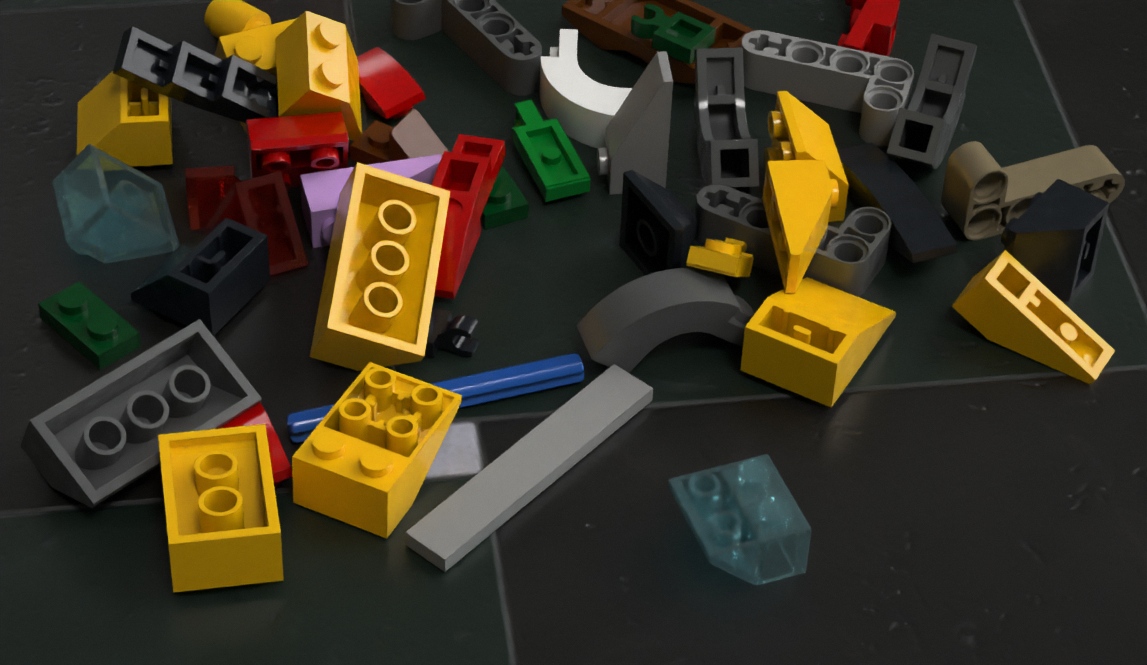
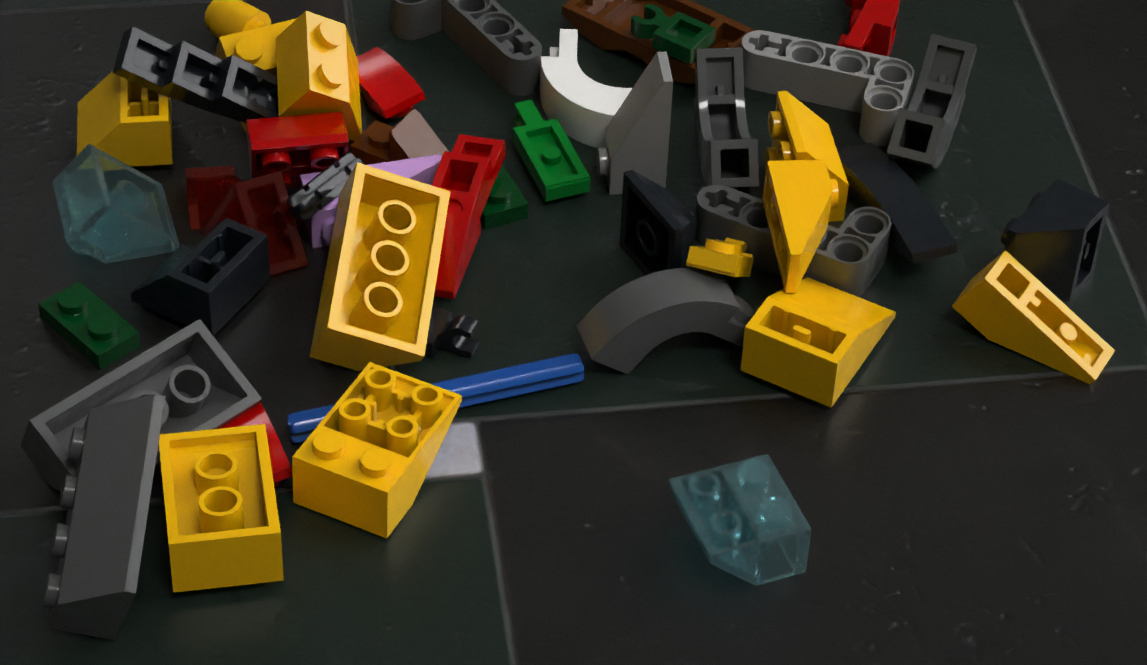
light grey tile [405,364,653,572] -> none
dark tan beam [941,141,1125,241] -> none
none -> dark grey slope [42,394,165,640]
none -> black axle [287,153,364,222]

